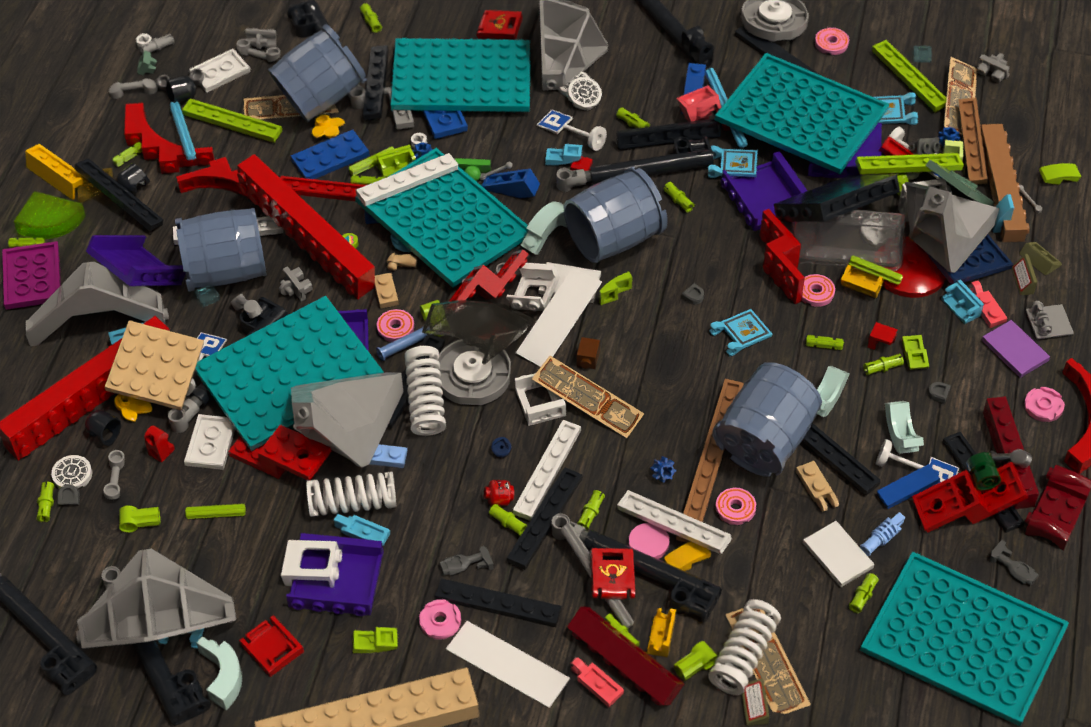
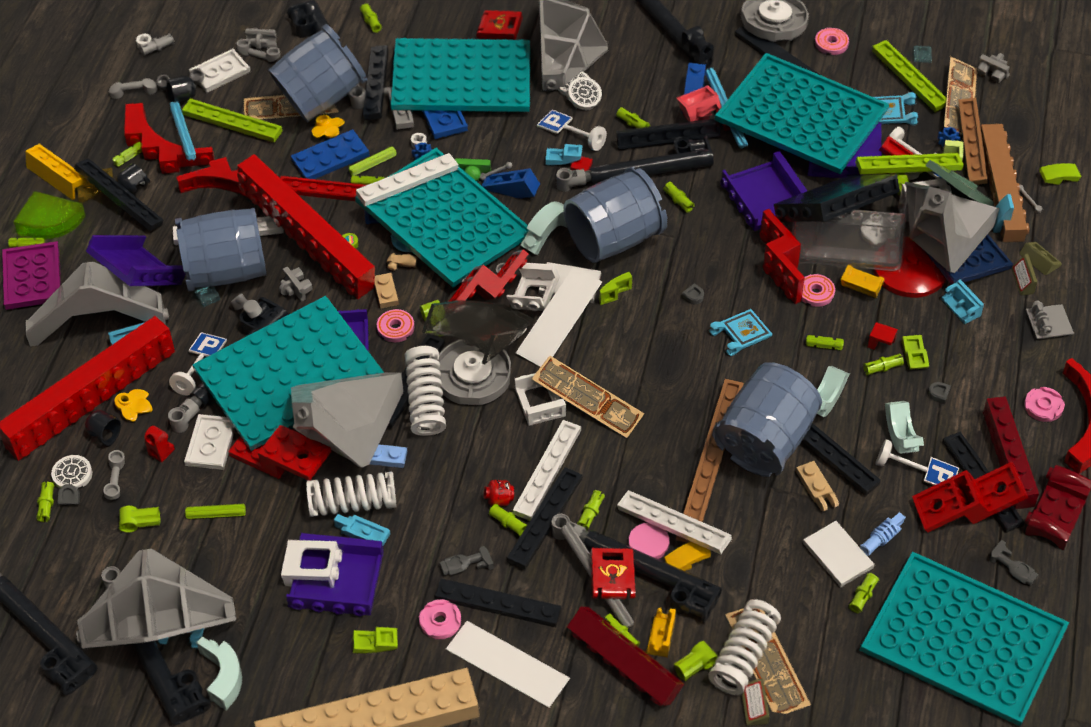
tan plate [105,321,204,410] -> none
sand green tile [137,51,157,75] -> none
red container [239,615,304,677] -> none
lime hinge [376,145,416,178] -> none
medium blue pin [376,325,432,361] -> none
dark blue tile [492,437,512,458] -> none
coral plate [571,657,624,707] -> none
reddish brown brick [577,337,600,369] -> none
blue gear [650,456,676,483] -> none
medium azure flag [708,146,757,178] -> none
bright pink tile [716,488,756,525] -> none
lime axle [849,255,903,285] -> none
blue tile [877,464,940,509] -> none
dark grey hinge [908,137,940,155] -> none
dark green wheel [966,452,1001,491] -> none
coral plate [969,280,1008,328] -> none
medium lavender tile [982,320,1050,378] -> none
flat silver bar [990,449,1032,468] -> none

